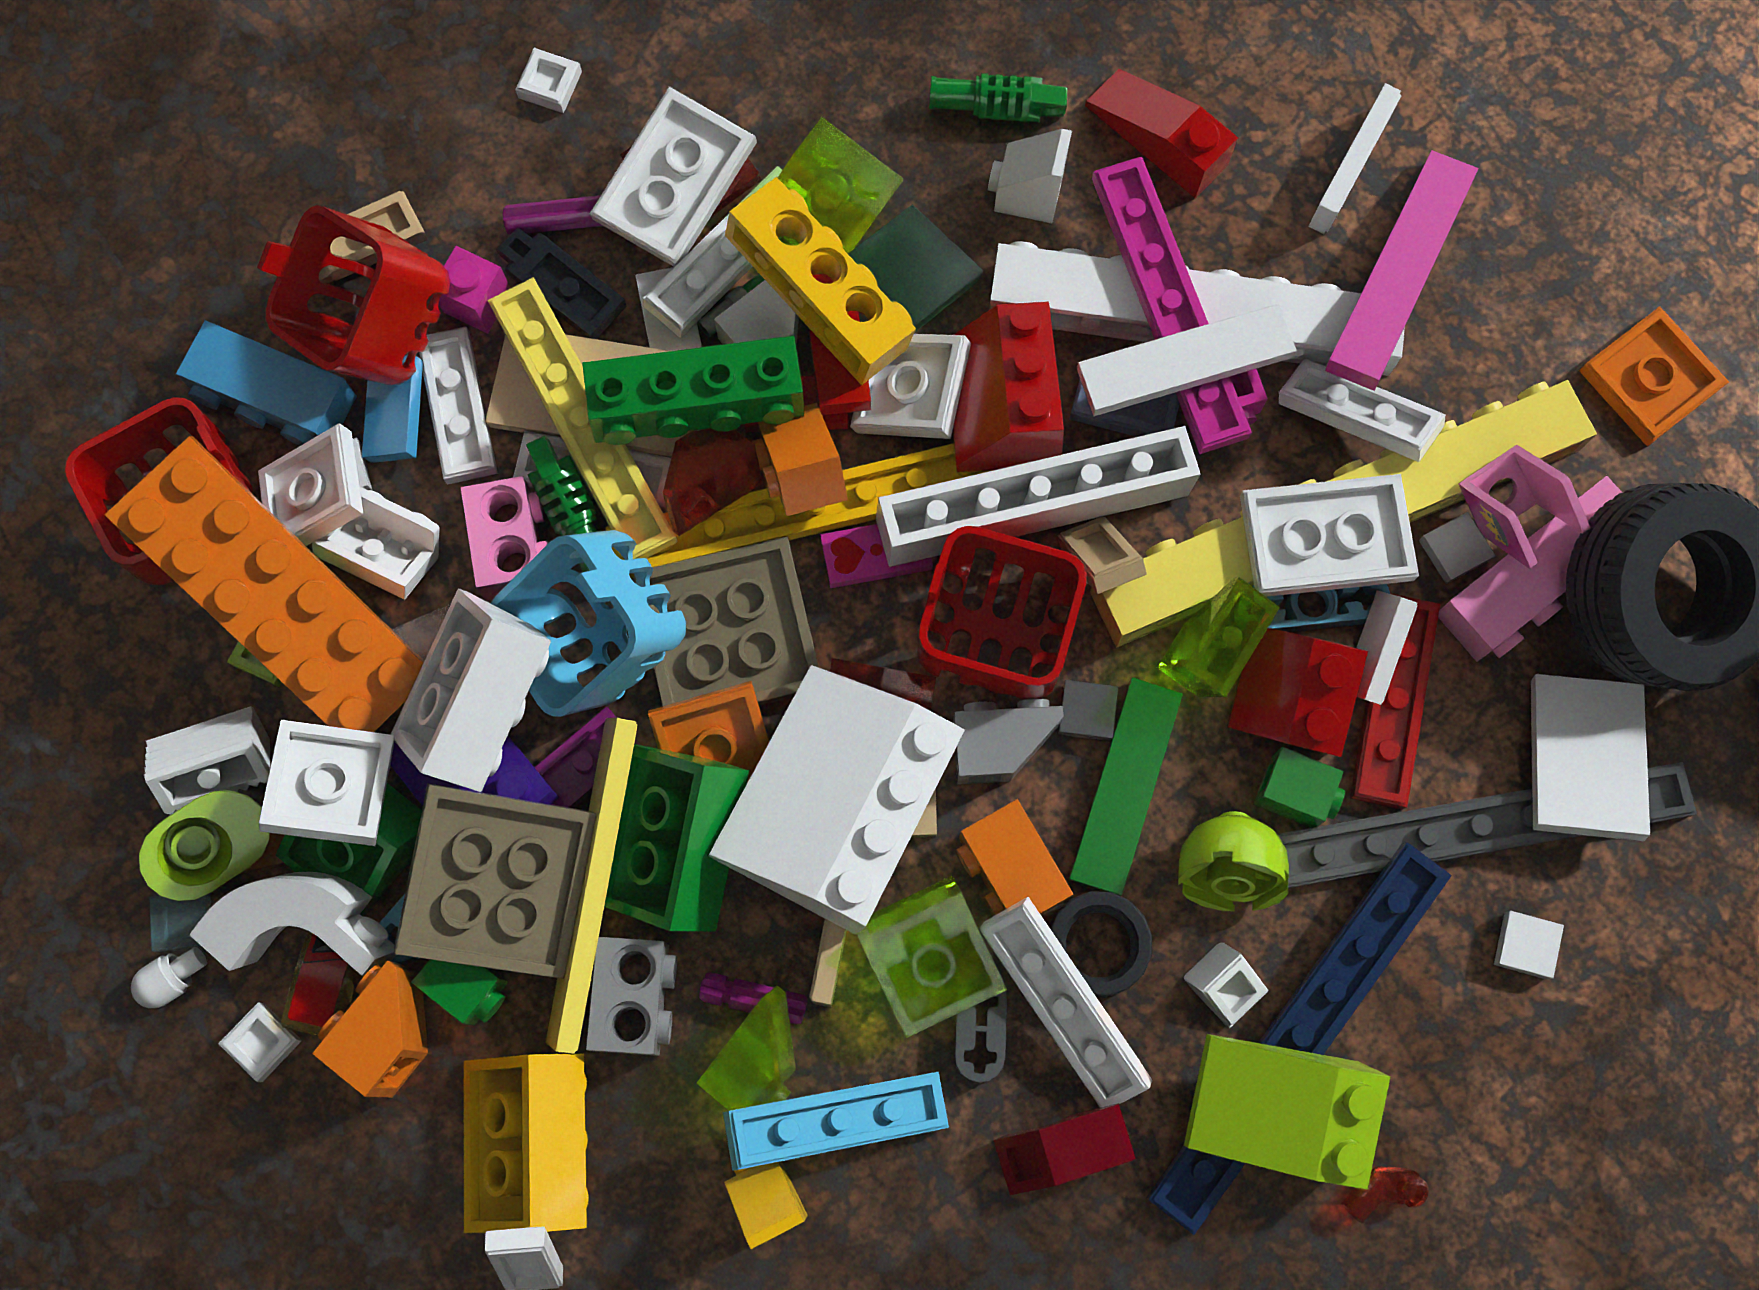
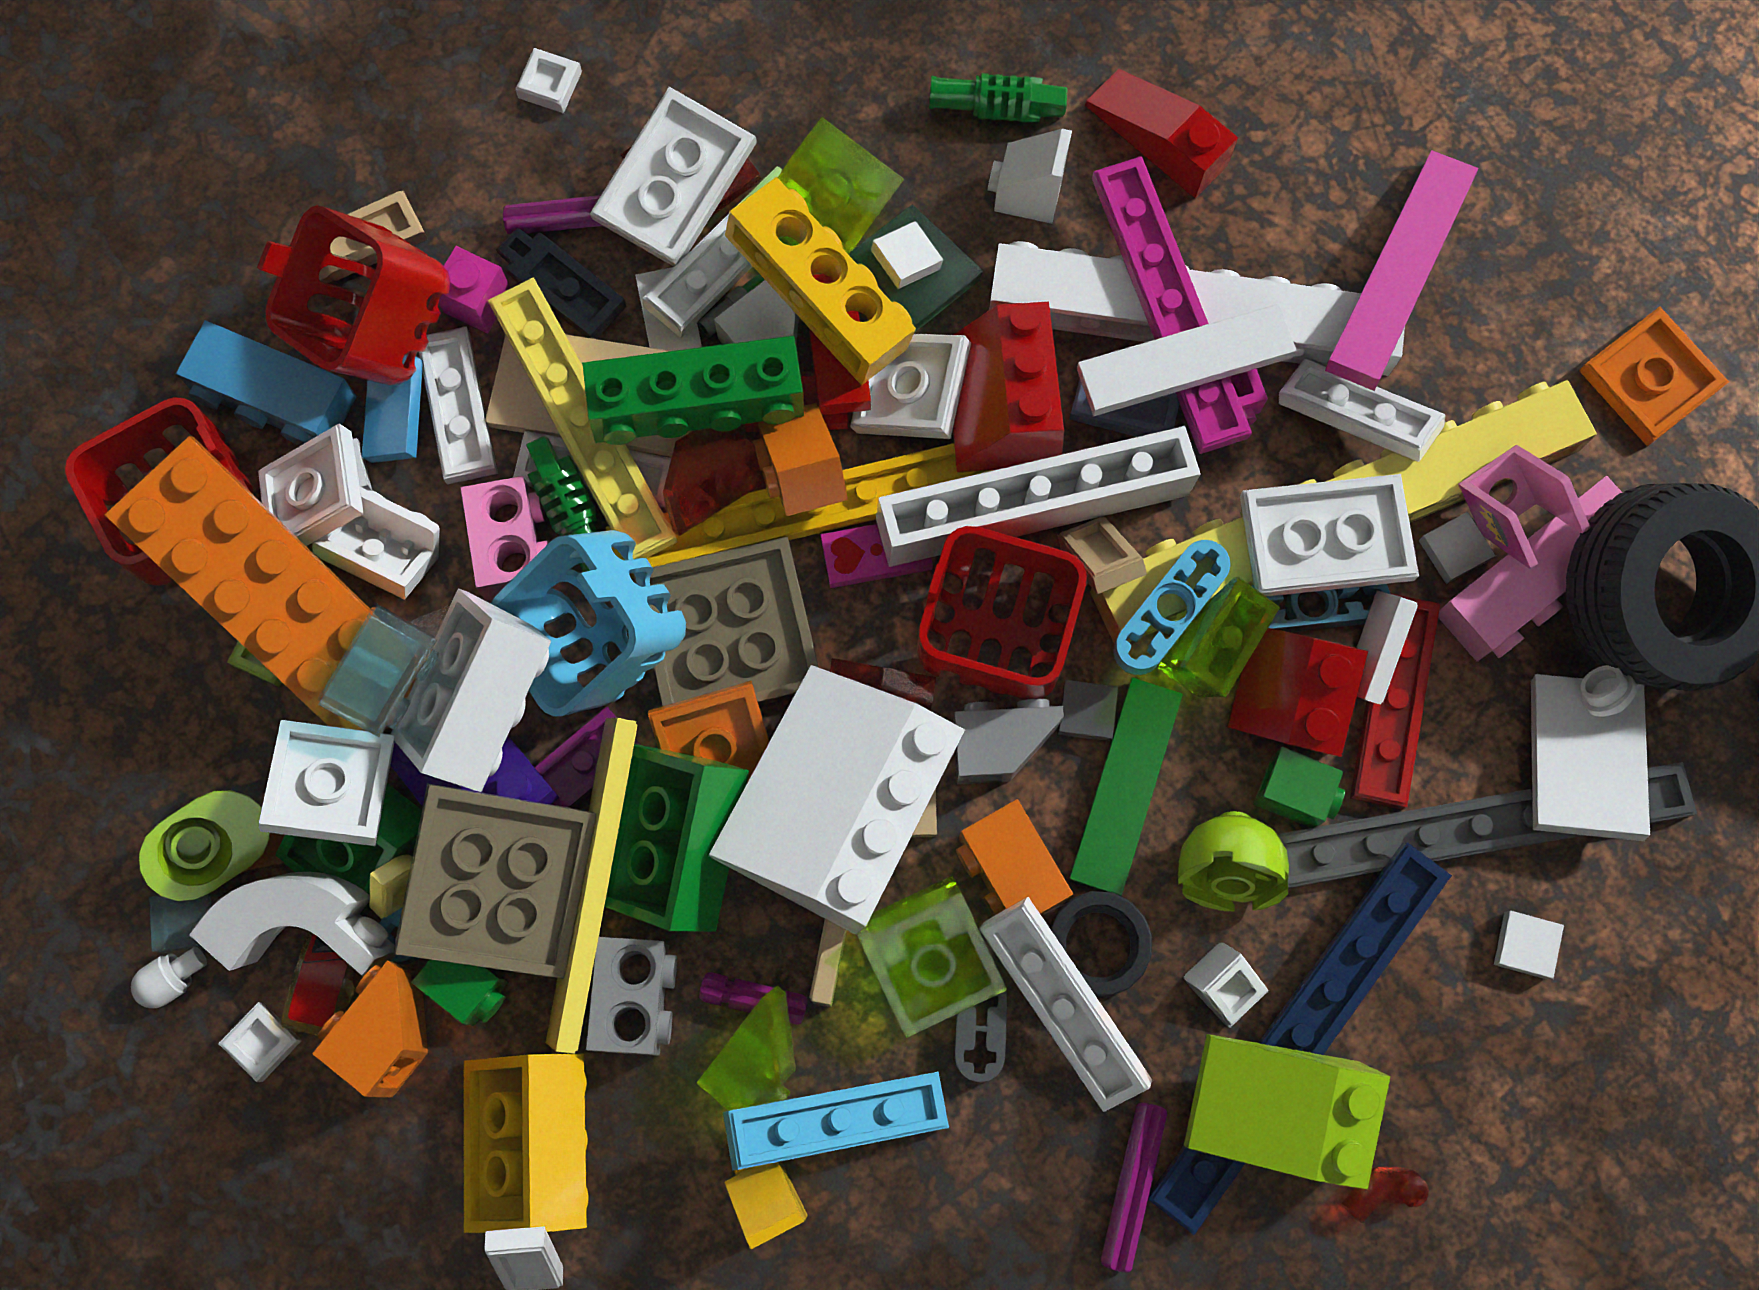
white brick [144,706,270,815] -> none
dark red slope [993,1103,1136,1195] -> none
white tile [1308,83,1402,234] -> none
none -> clear light blue brick [318,603,439,737]
none -> light yellow tile [369,854,412,919]
none -> white tile [871,221,943,289]
none -> magenta axle [1101,1102,1167,1273]
none -> medium azure beam [1113,540,1230,675]
none -> white plate [1580,665,1637,717]

